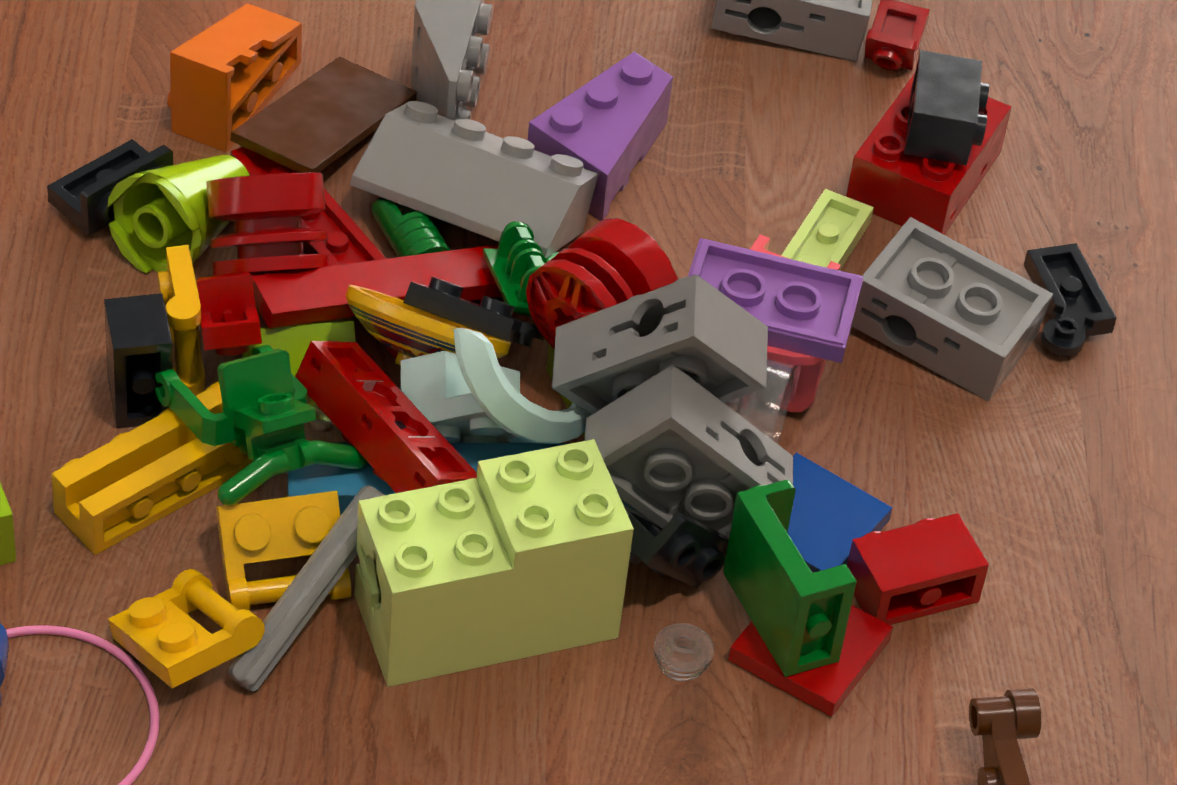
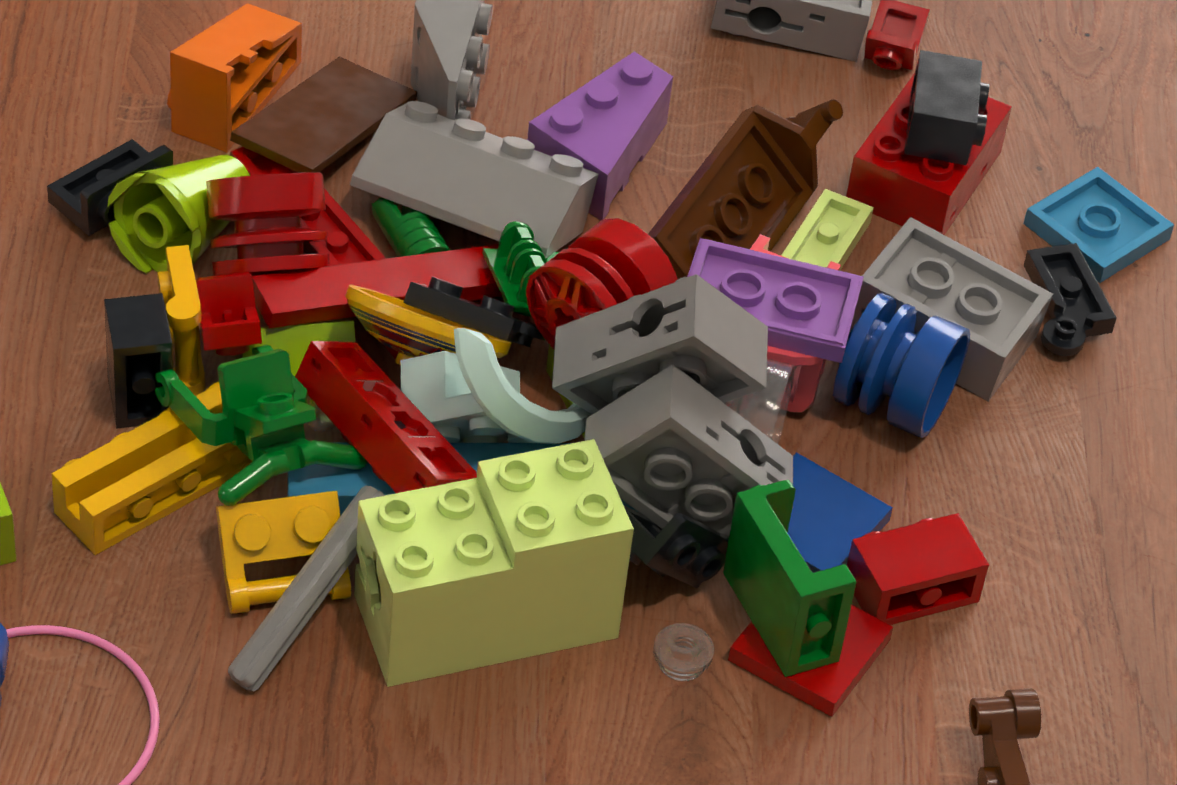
yellow plate [108,569,265,688] -> none
none -> reddish brown hinge [648,99,843,279]
none -> blue wheel [833,293,970,438]
none -> dark azure tile [1023,167,1174,283]

